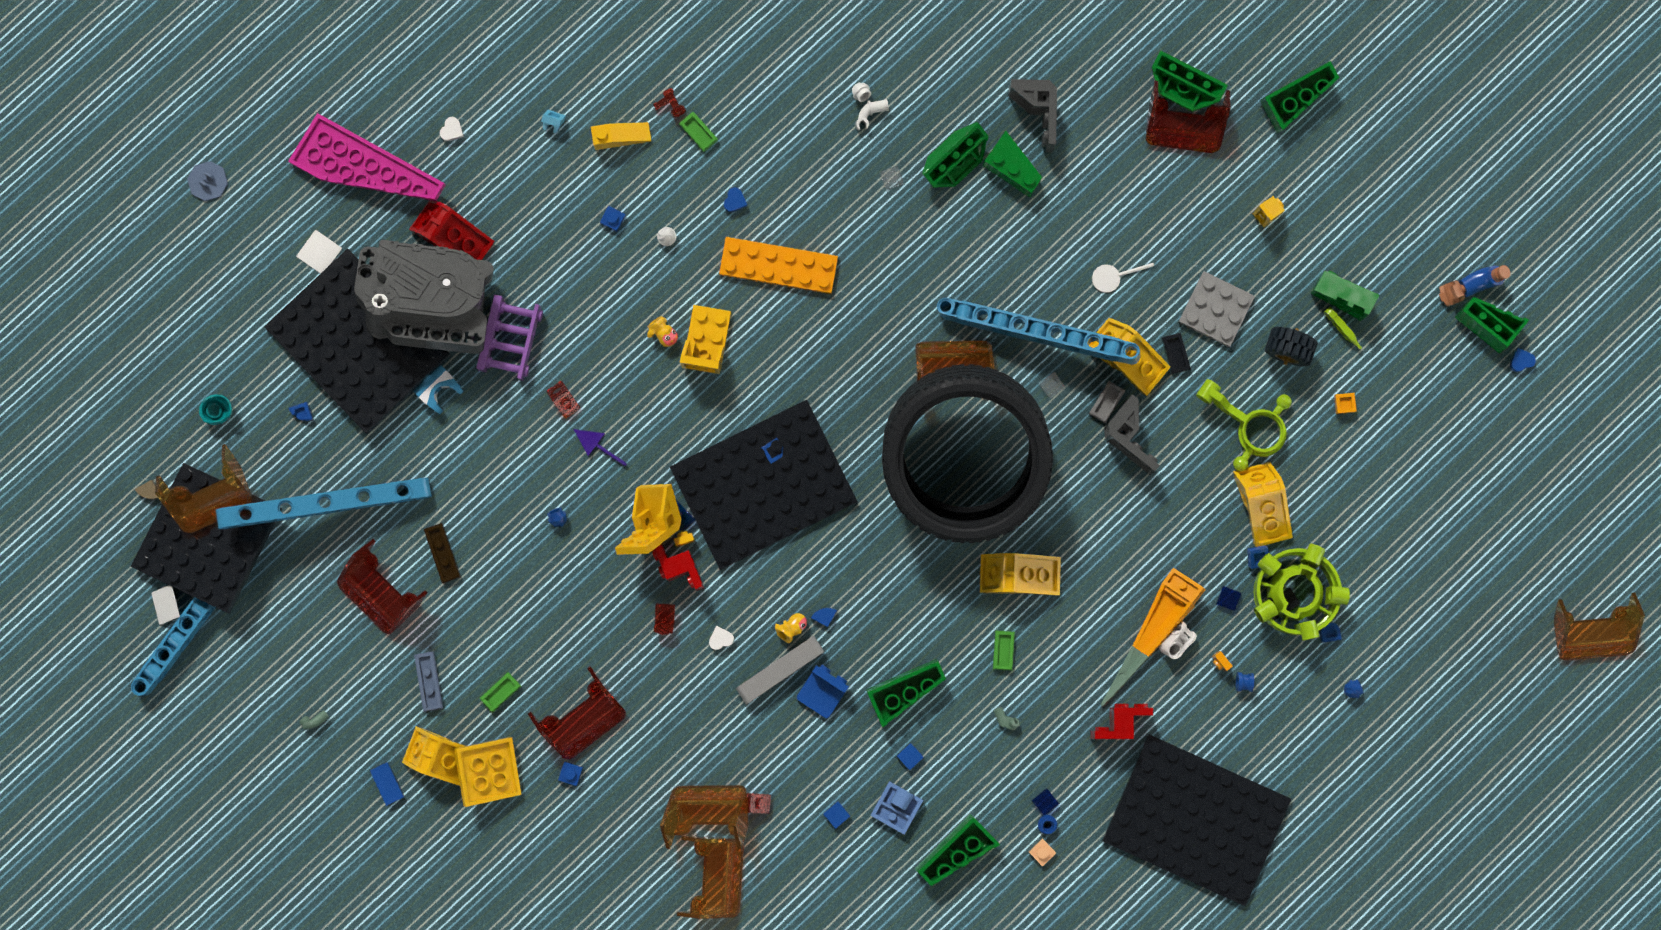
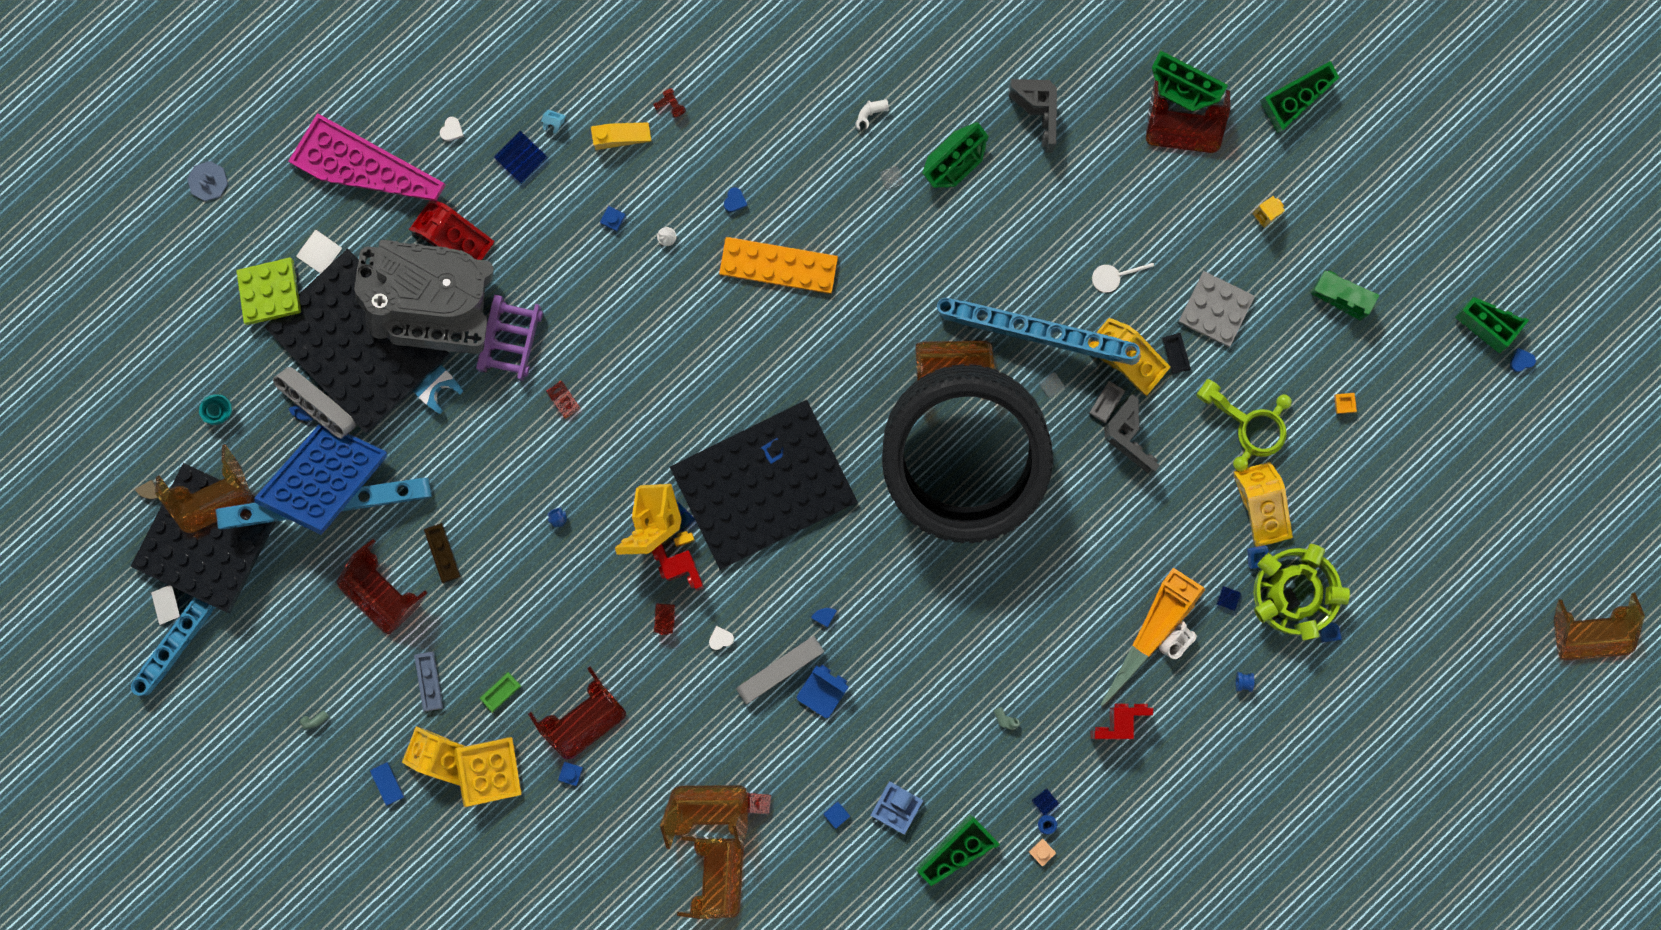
dark purple piece [573,429,627,466] -> none
animal [647,316,678,347] -> none
bright green tile [679,112,718,152] -> none
yellow bracket [680,305,731,374] -> none
yellow animal [775,613,807,643] -> none
white plate [852,82,871,102] -> none
green wedge [866,659,946,728] -> none
blue tile [897,743,924,770] -> none
yellow bracket [980,553,1061,596] -> none
green wedge [983,131,1042,198] -> none
bright green tile [993,630,1015,670] -> none
black plate [1102,734,1291,906] -> none
light orange plate [1212,651,1233,671] -> none
black wheel [1264,327,1318,366] -> none
lime piece [1324,307,1362,350] -> none
blue plate [1344,679,1364,698] -> none
piece [1439,265,1510,307] -> none
none -> lime plate [236,257,301,325]
none -> blue plate [254,424,387,535]
none -> light grey beam [273,367,357,438]
none -> clear blue tile [494,131,548,184]

